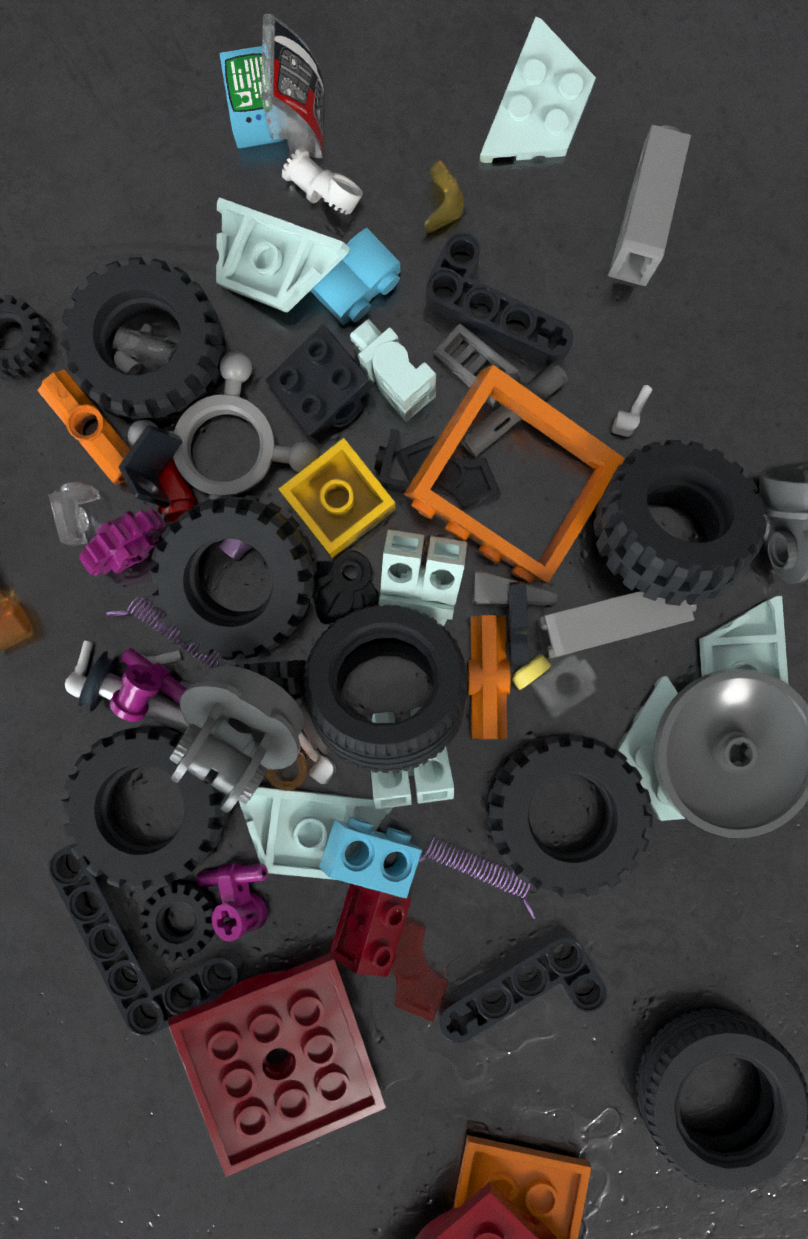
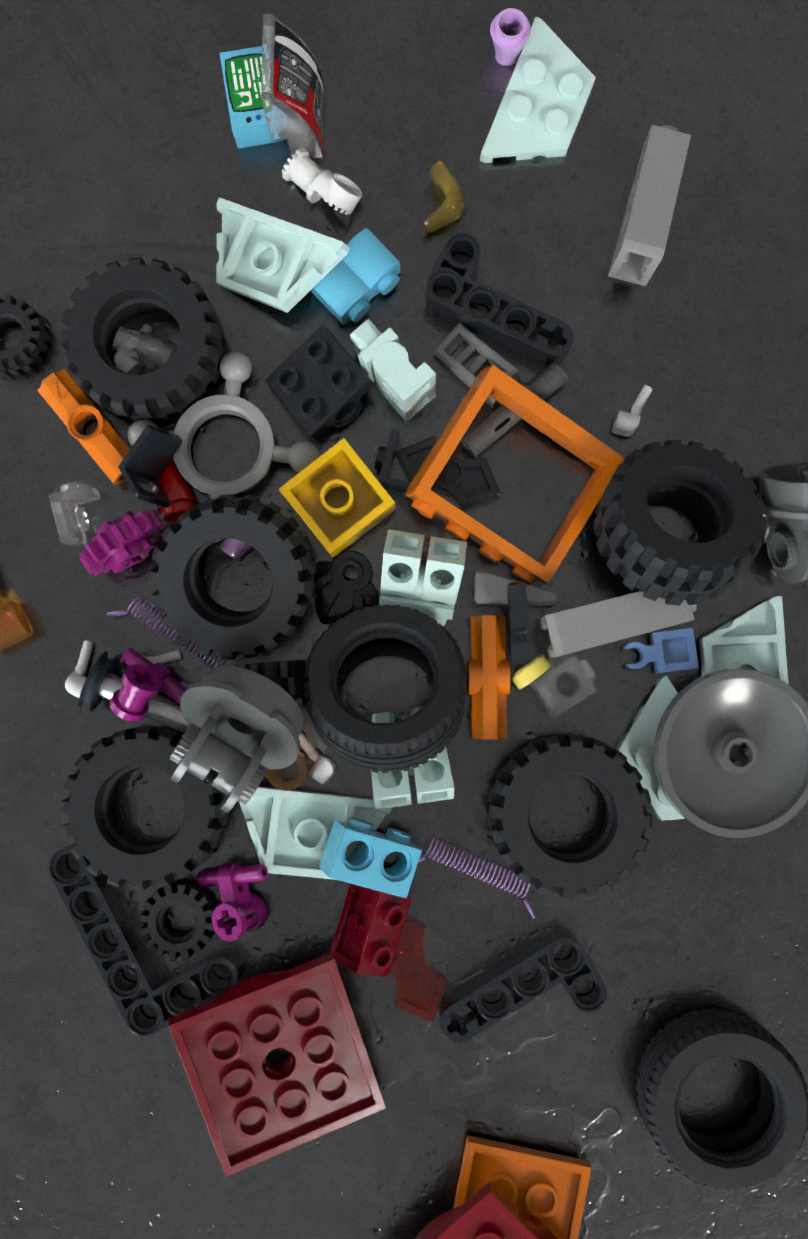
none -> lavender cone [490,8,531,66]
none -> medium blue plate [623,628,699,673]

